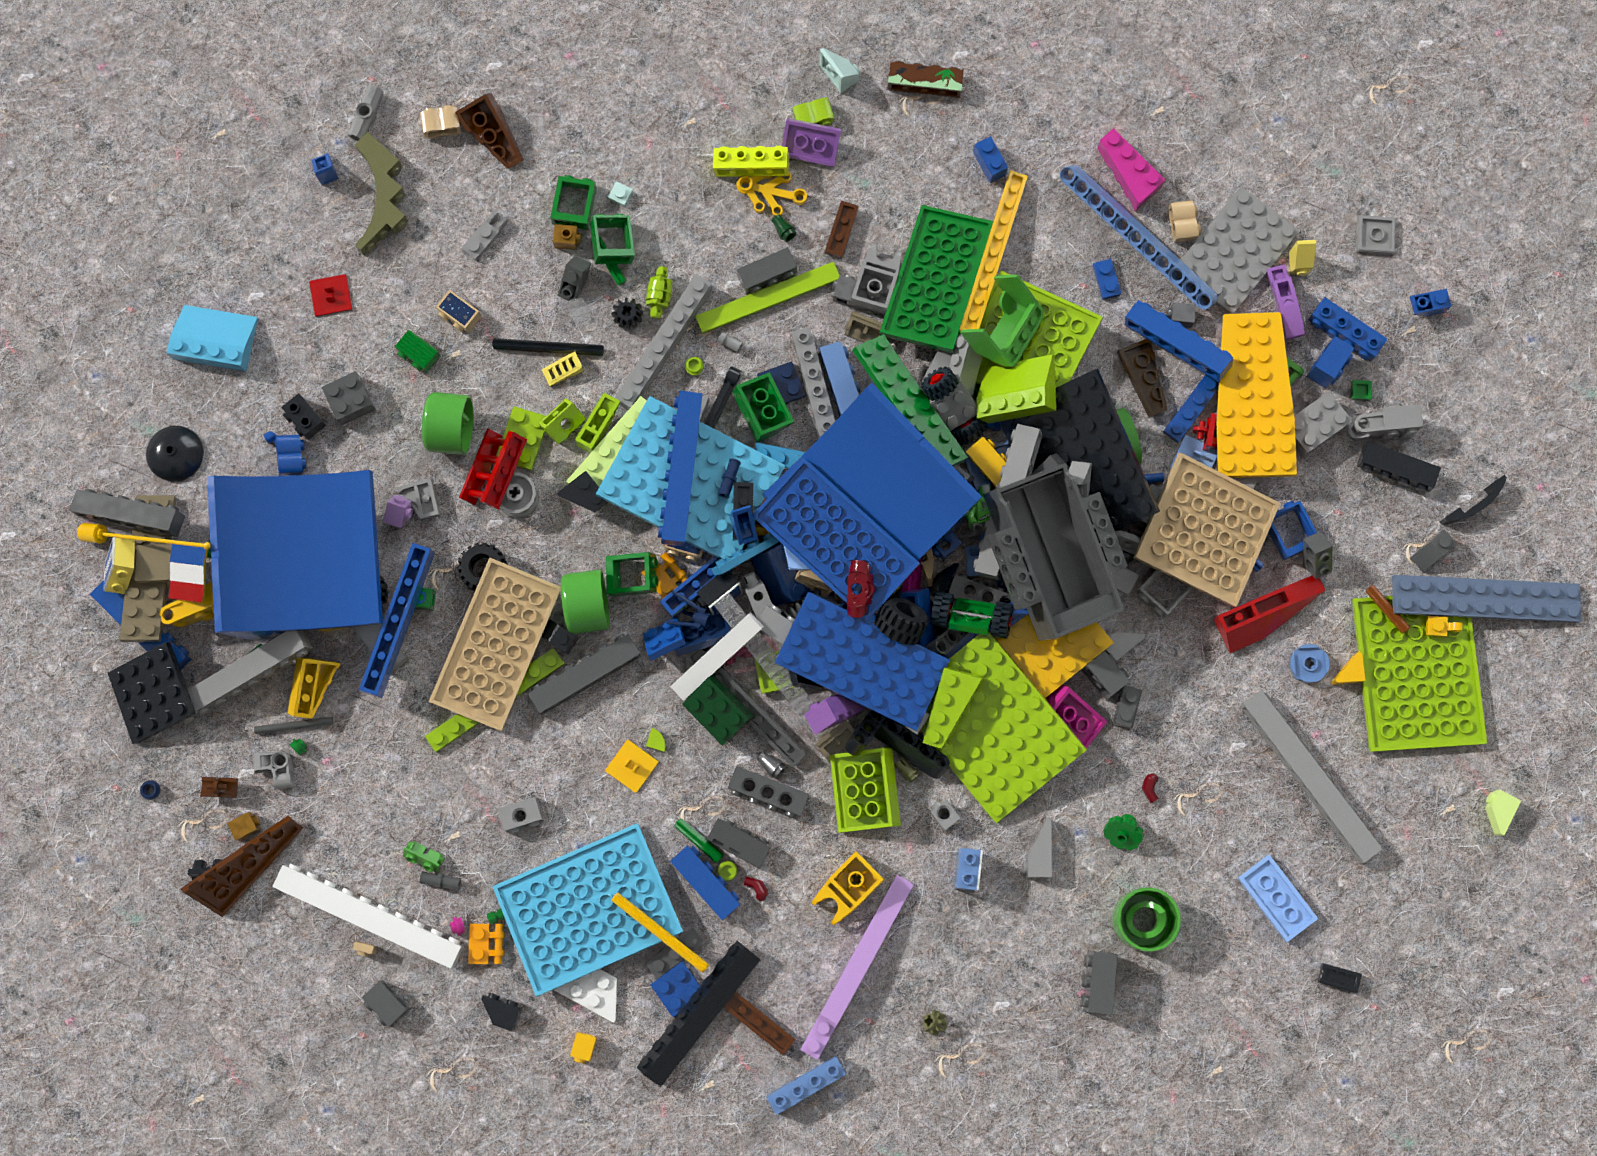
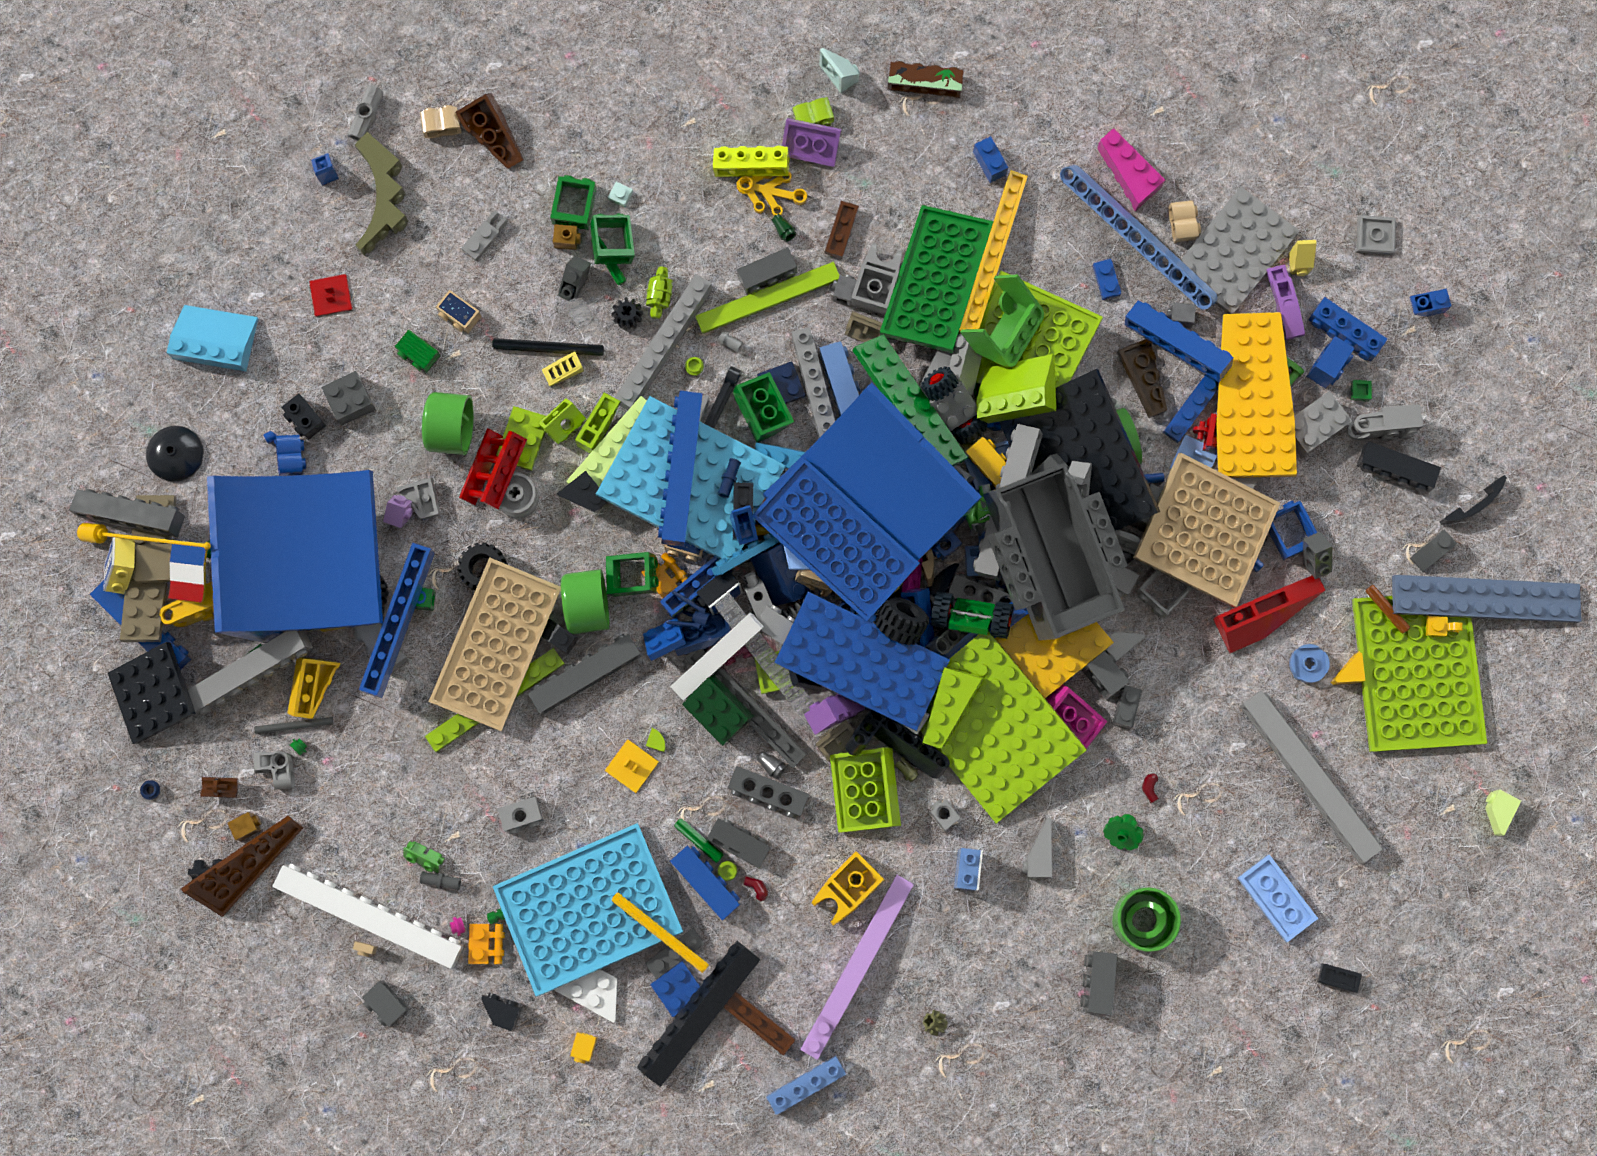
dark red piece [847,560,875,618] -> none

